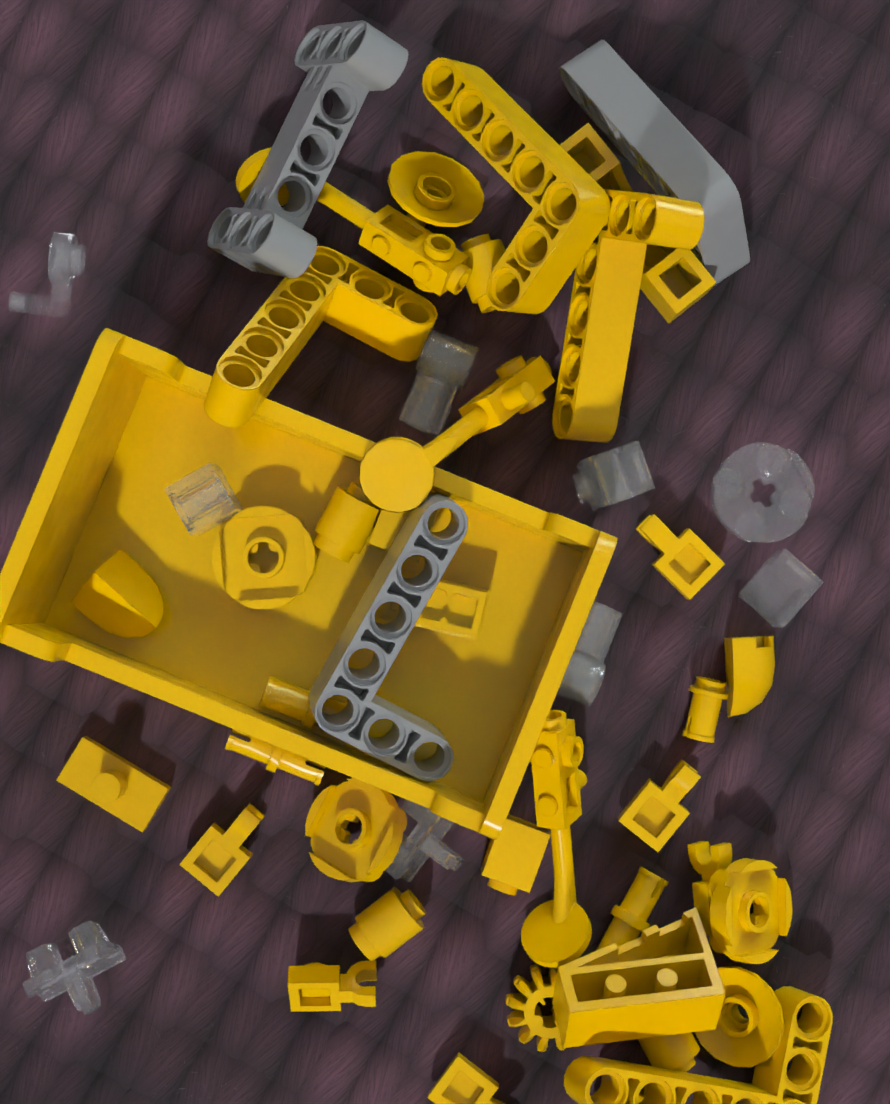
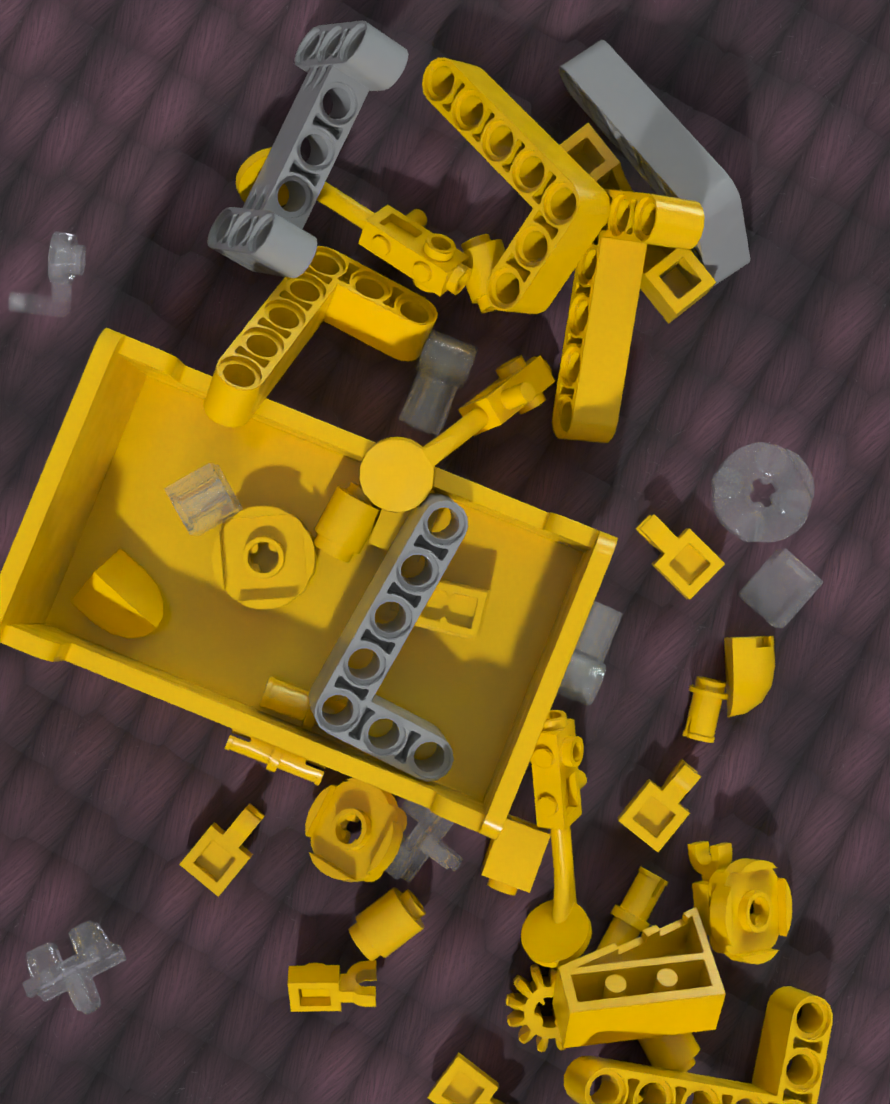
yellow tile [56,736,171,832] -> none
yellow dish [387,151,485,227] -> none
clear brick [572,441,655,511] -> none
yellow dish [695,966,785,1068] -> none

